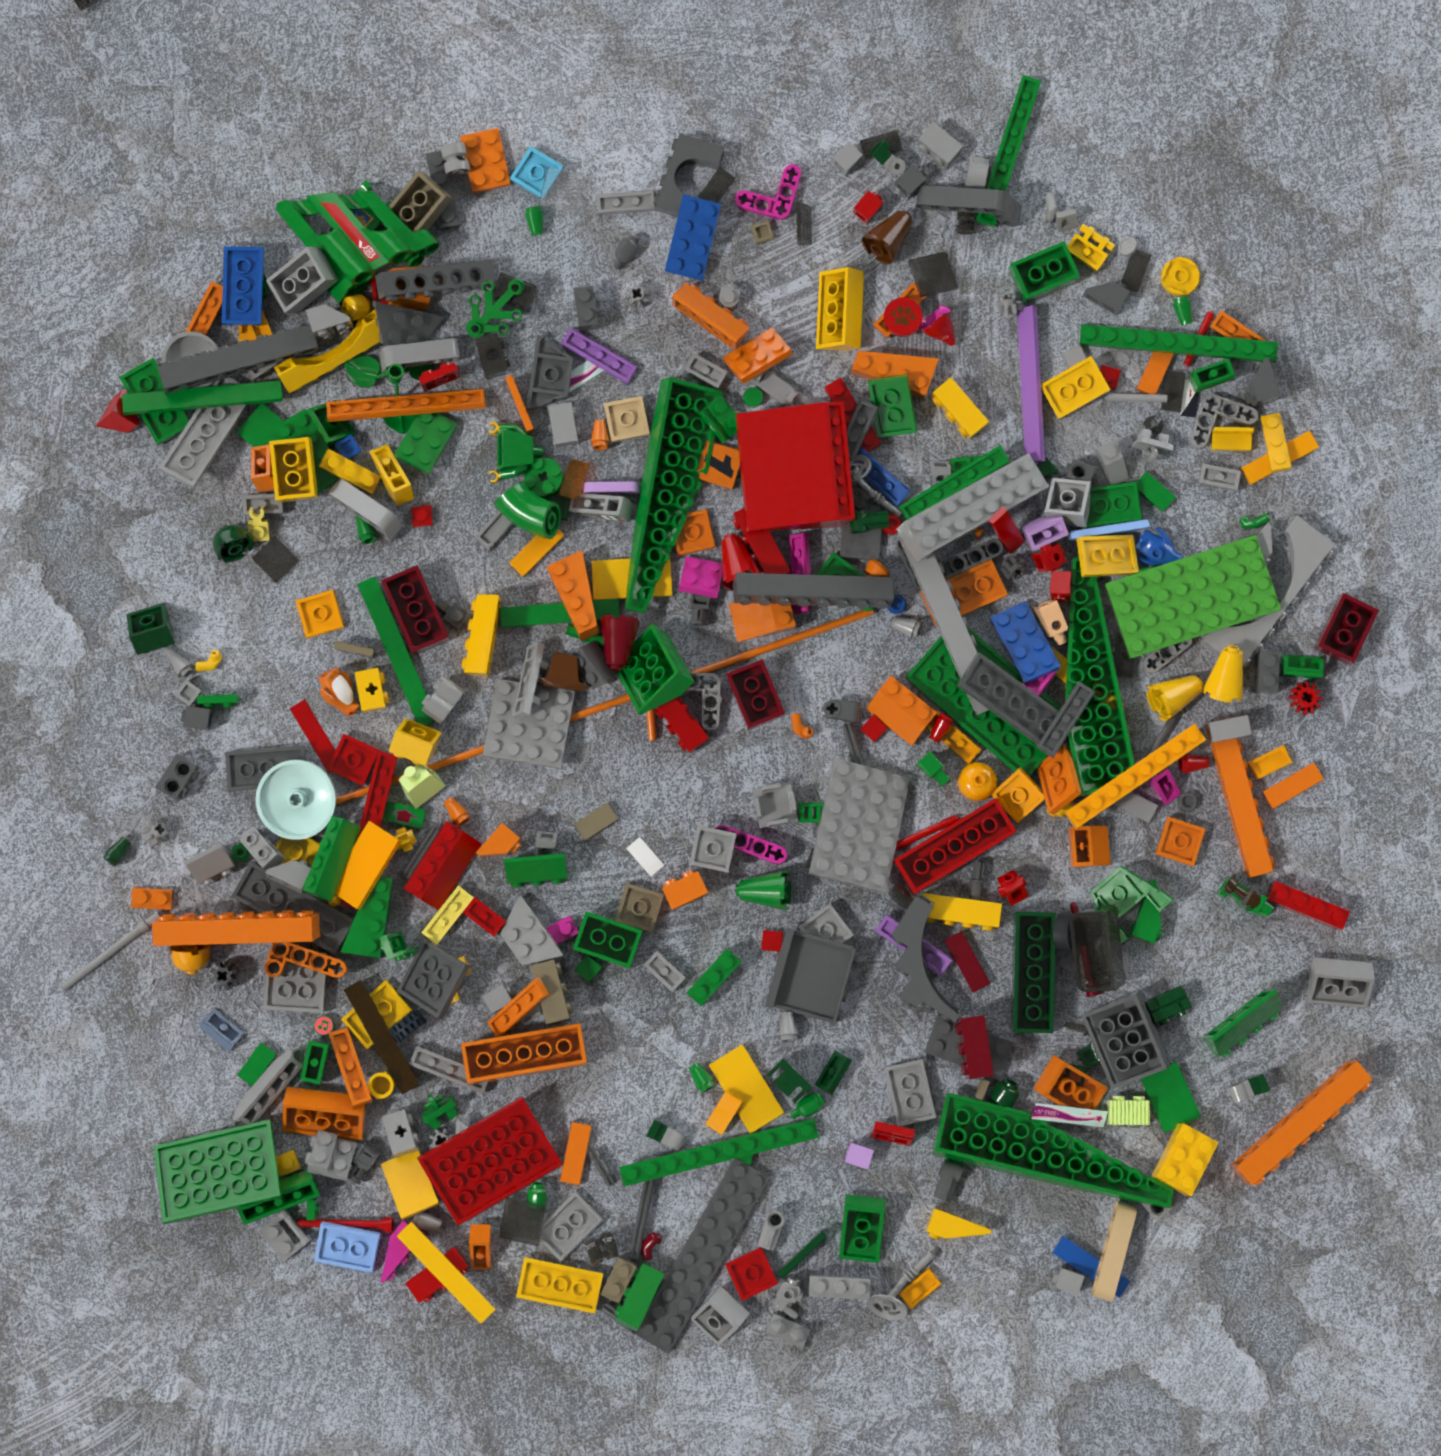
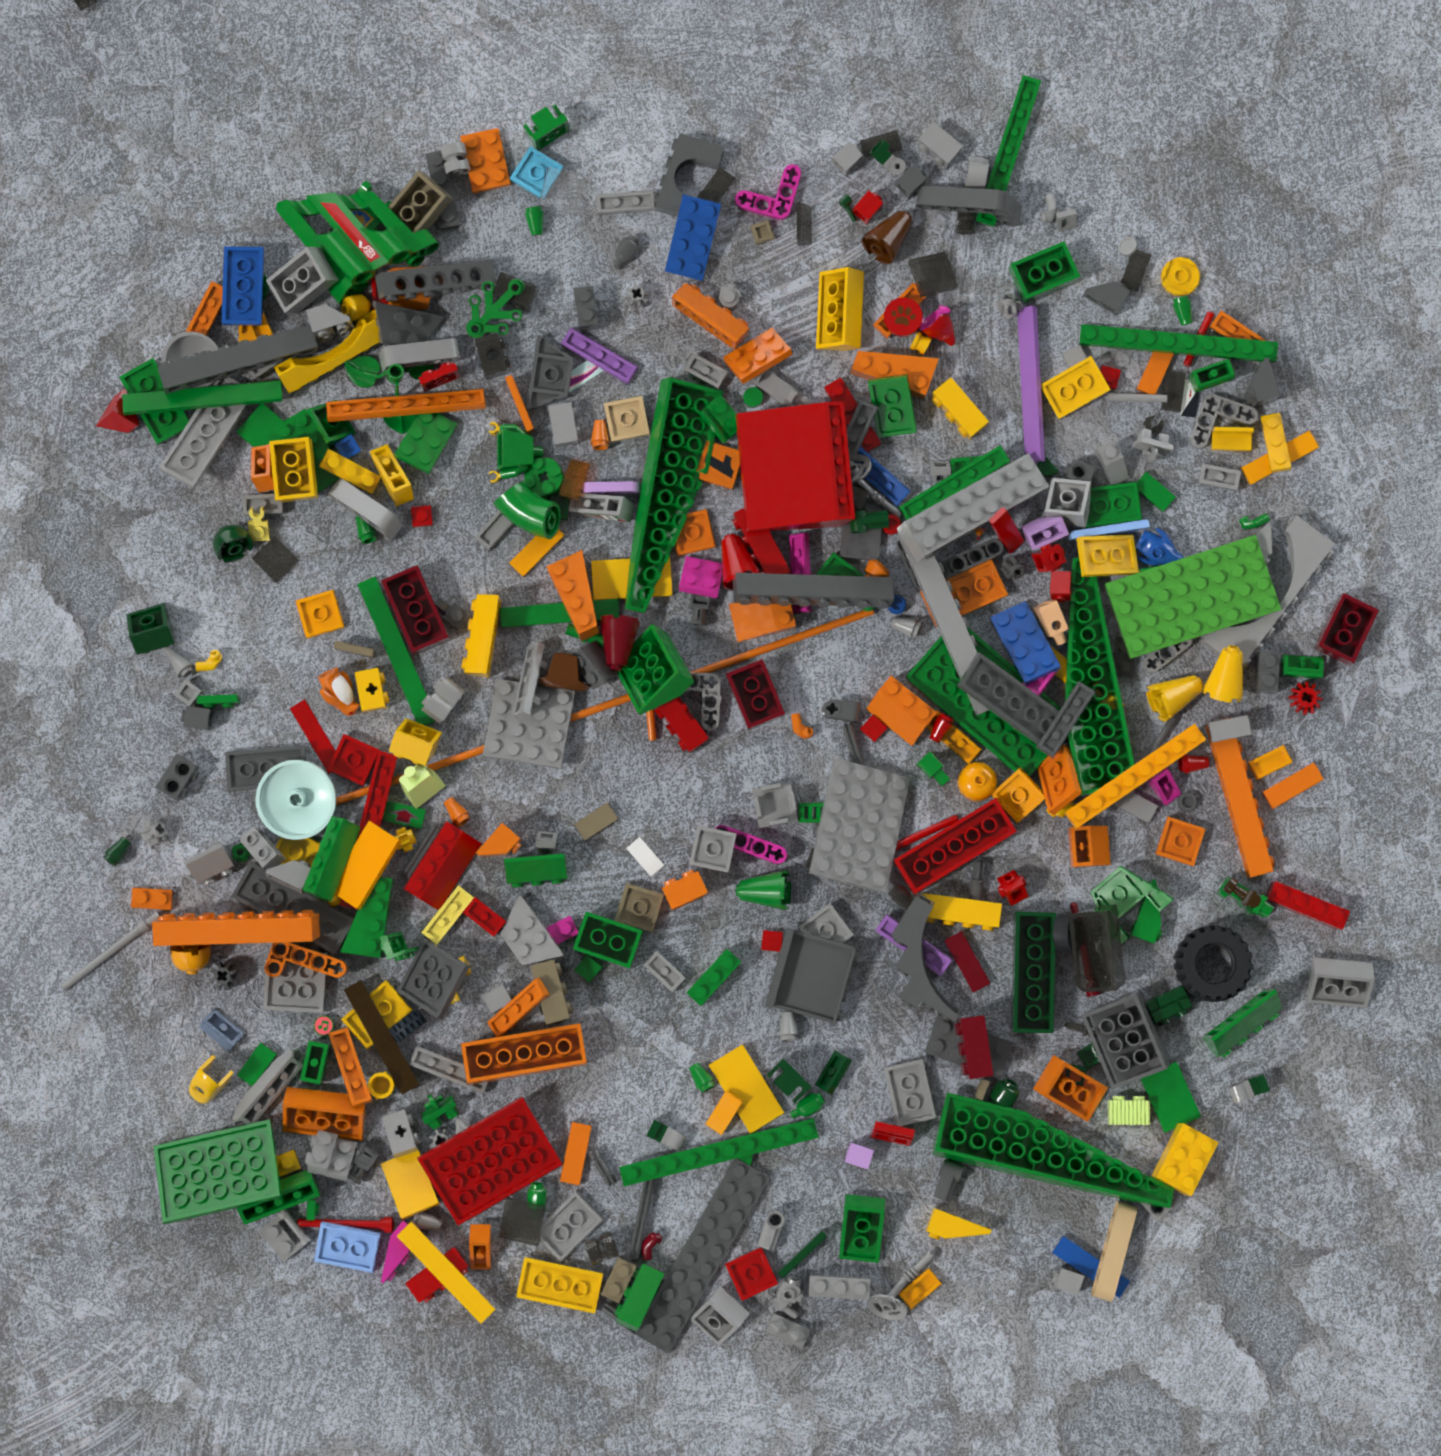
sticker [1031,1103,1108,1127] -> none
yellow plate [1067,224,1115,272] -> none
orange brick [1230,1060,1373,1186] -> none
none -> yellow piece [189,1055,234,1104]
none -> green panel [523,104,569,151]
none -> dark green hand [839,194,857,222]
none -> yellow wheel [910,331,932,356]
none -> black tyre [1173,925,1253,1002]

